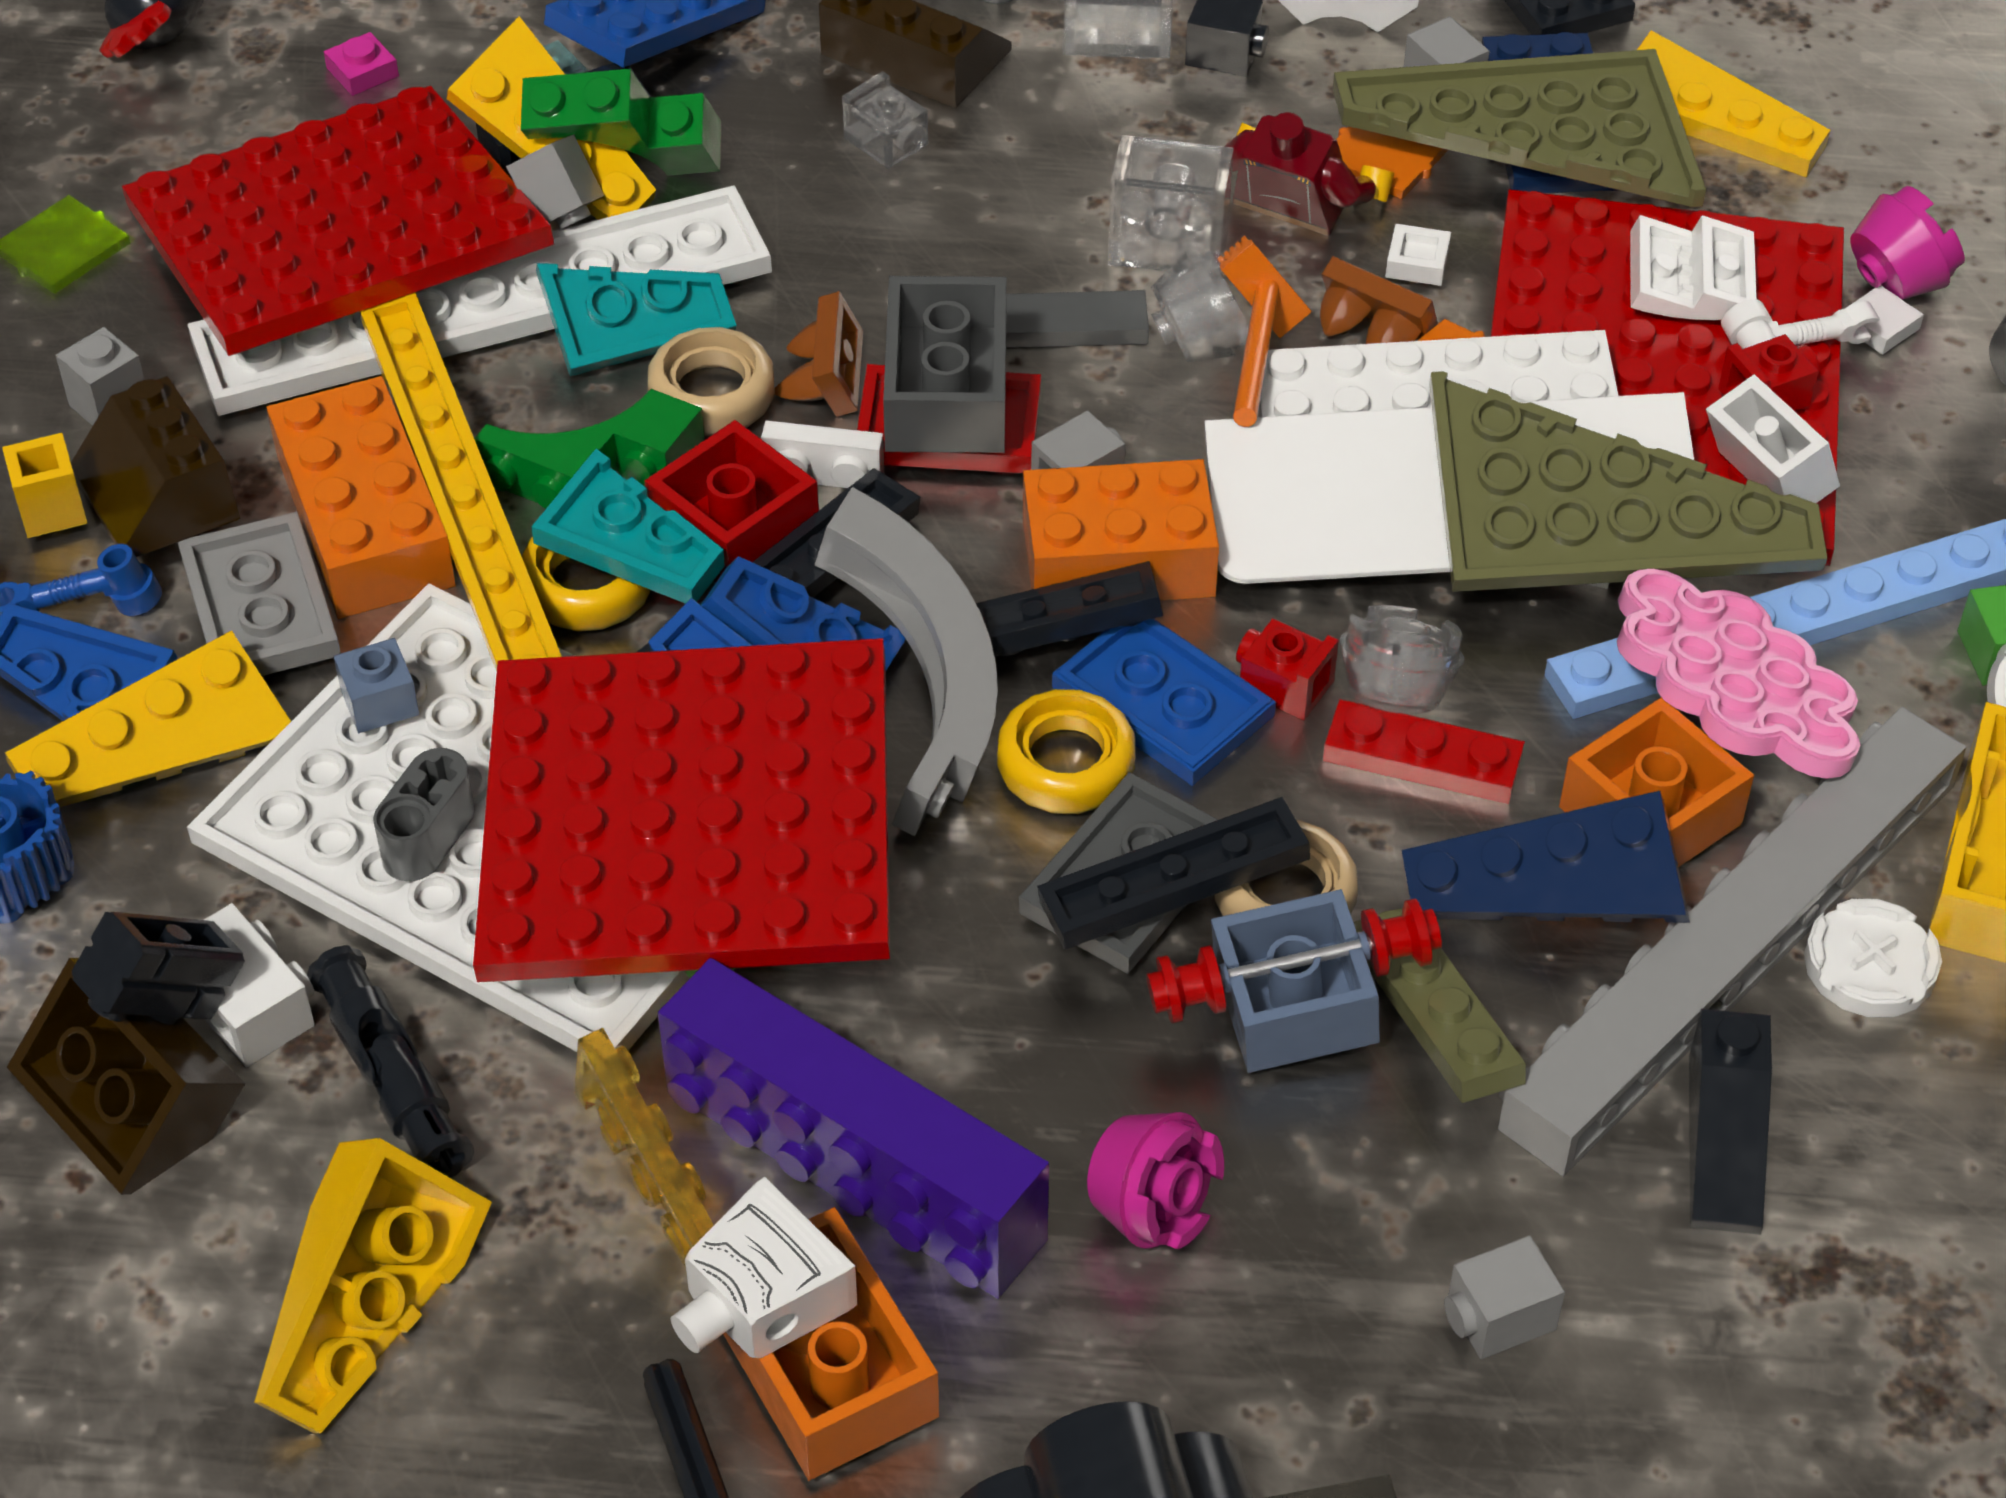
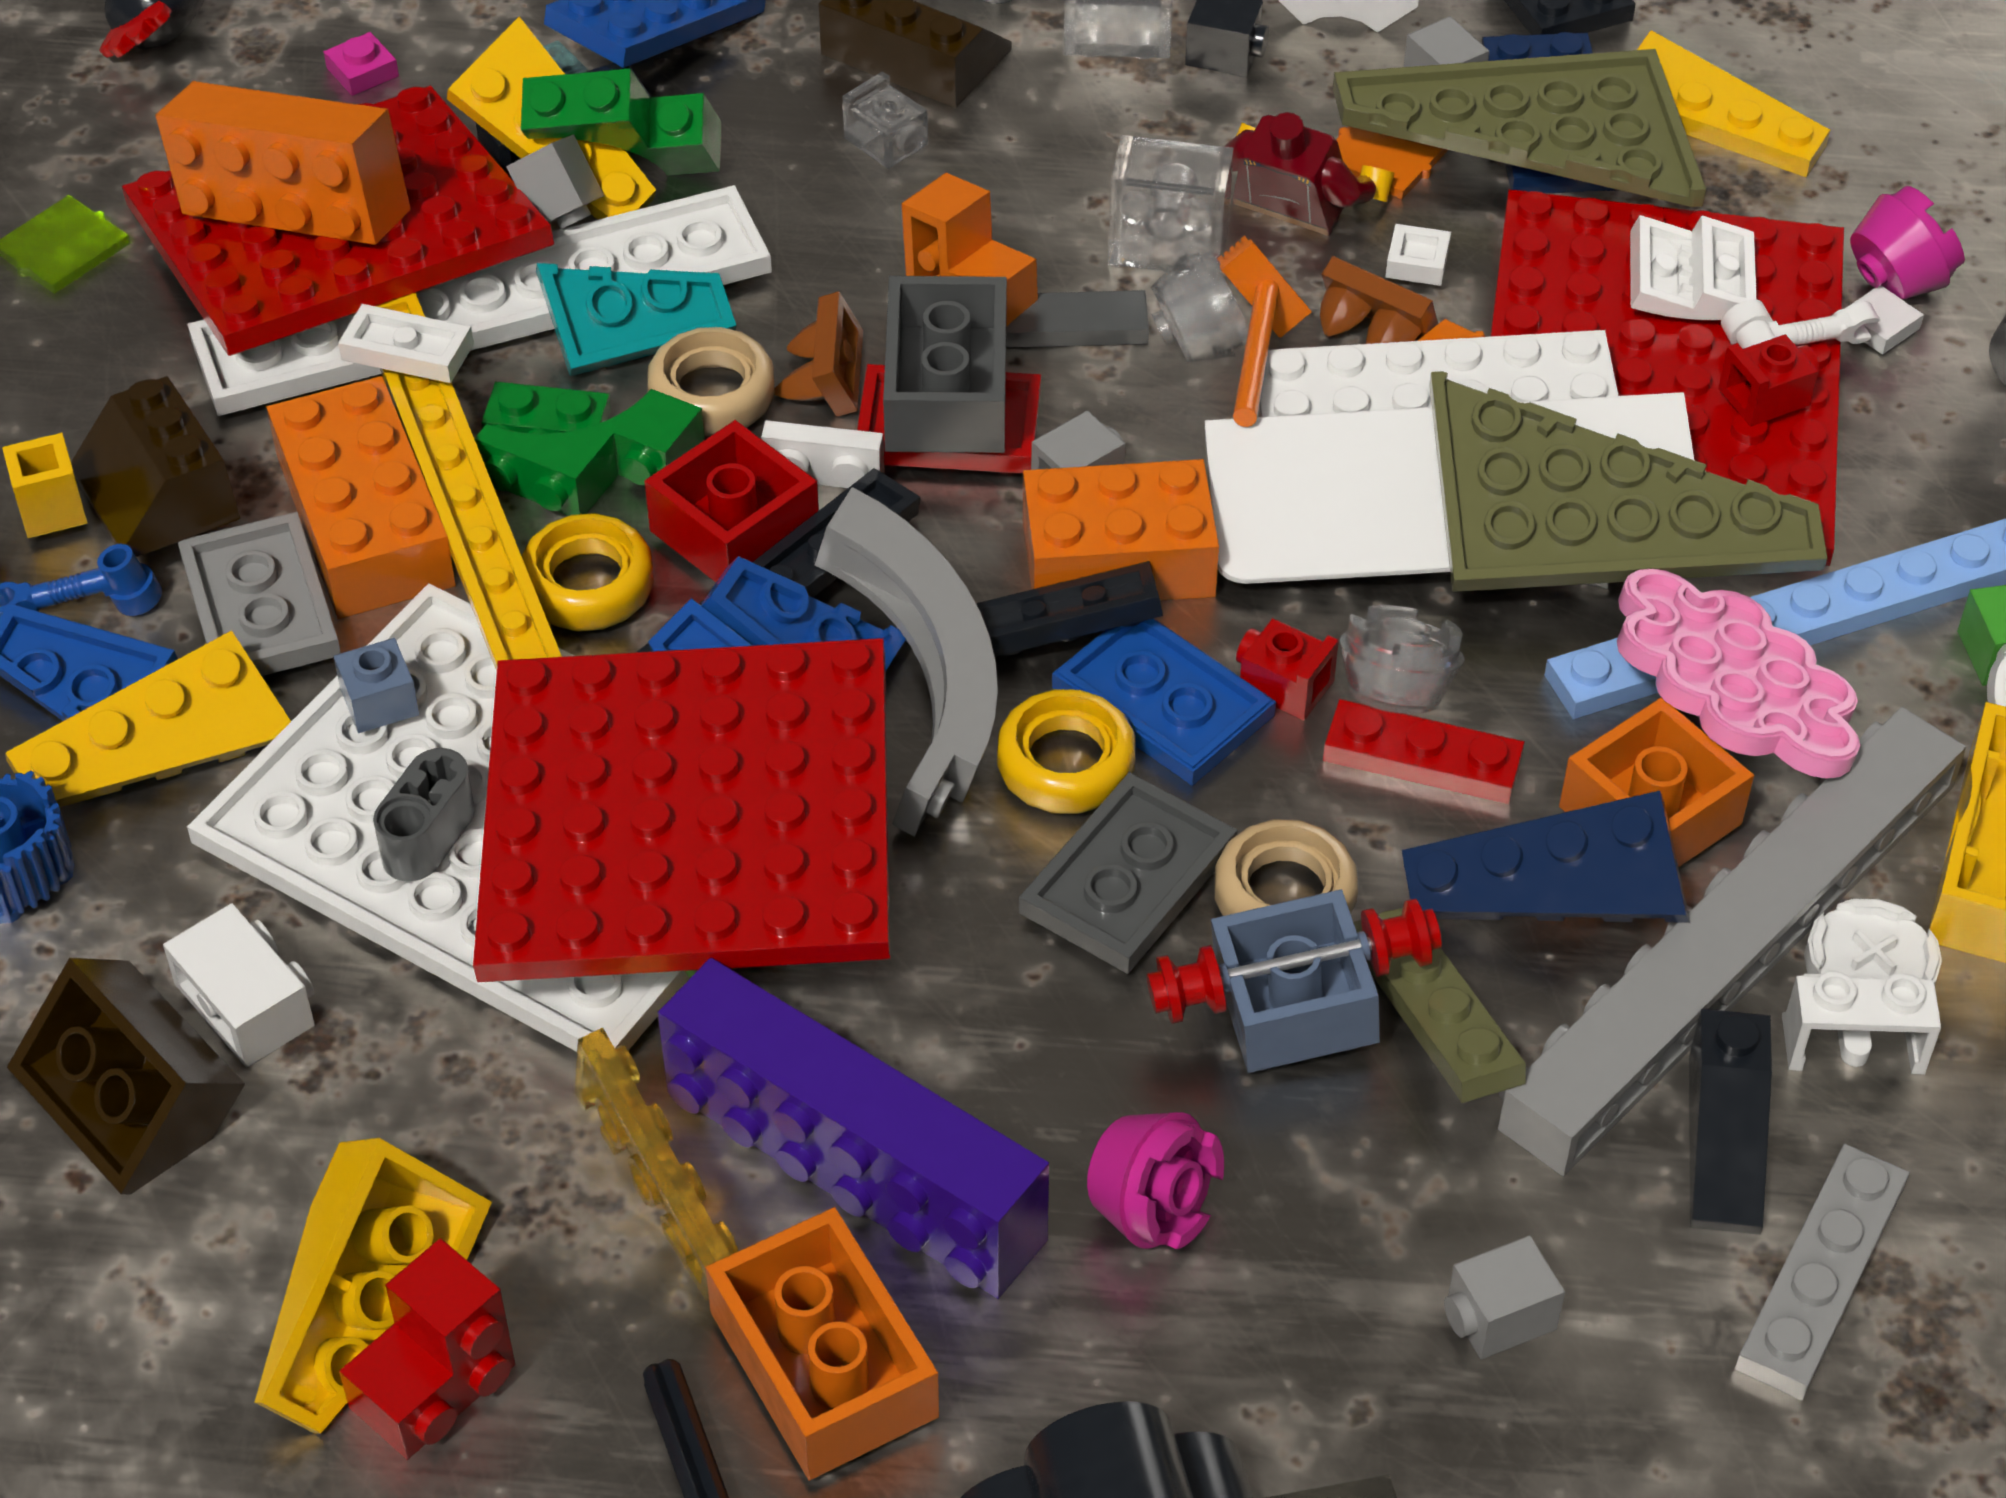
light grey brick [55,327,145,426] -> none
black brick [71,912,245,1025] -> none
black piece [307,945,475,1178] -> none
teal wing [531,448,725,604] -> none
white torso [670,1177,857,1358] -> none
black plate [1037,797,1310,950] -> none
white brick [1706,374,1840,503] -> none
none -> orange brick [155,81,411,245]
none -> white plate [338,304,474,383]
none -> red brick [339,1238,516,1460]
none -> green plate [481,381,611,433]
none -> orange brick [901,172,1038,326]
none -> light grey plate [1735,1143,1910,1401]
none -> white window [1782,971,1941,1075]

